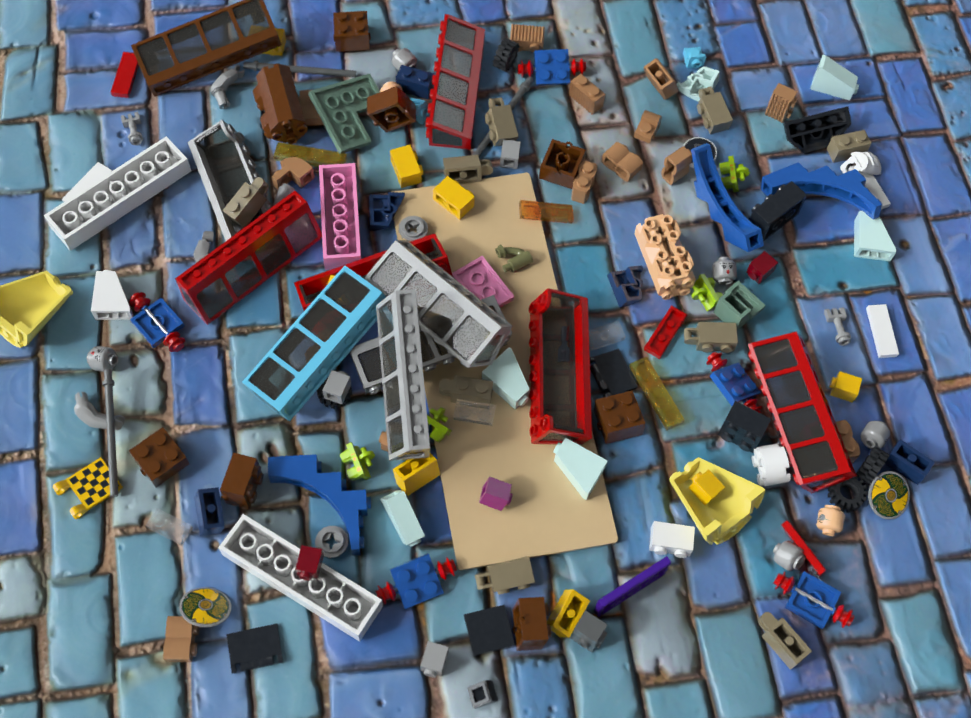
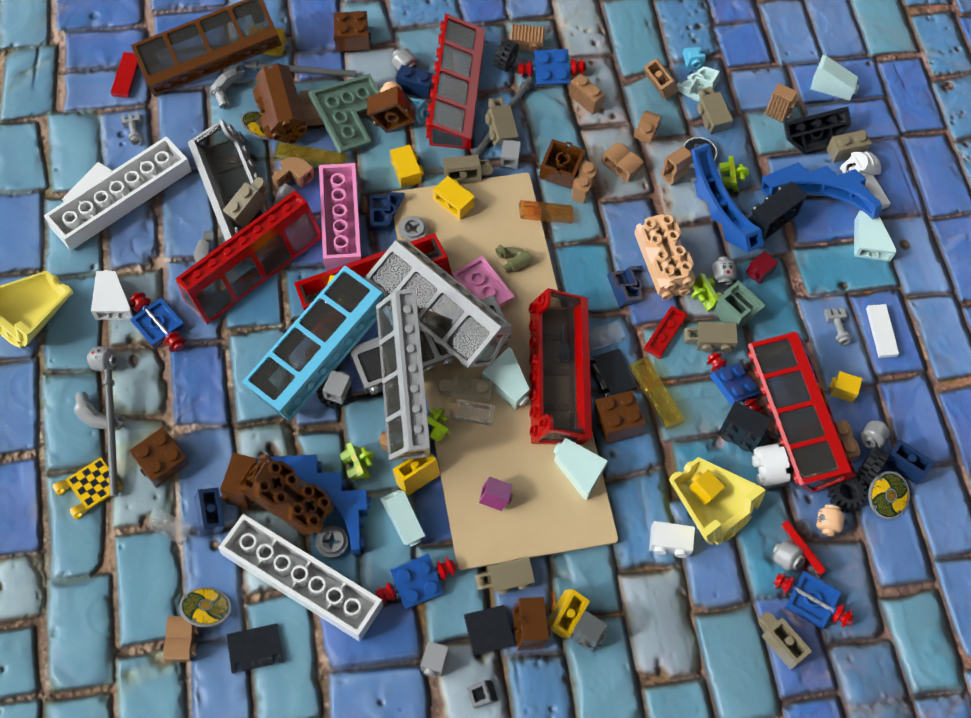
dark red brick [295,545,324,581] -> none
dark purple tile [594,556,671,617] -> none
none -> reddish brown brick [239,454,334,535]
none -> shield [240,111,272,140]

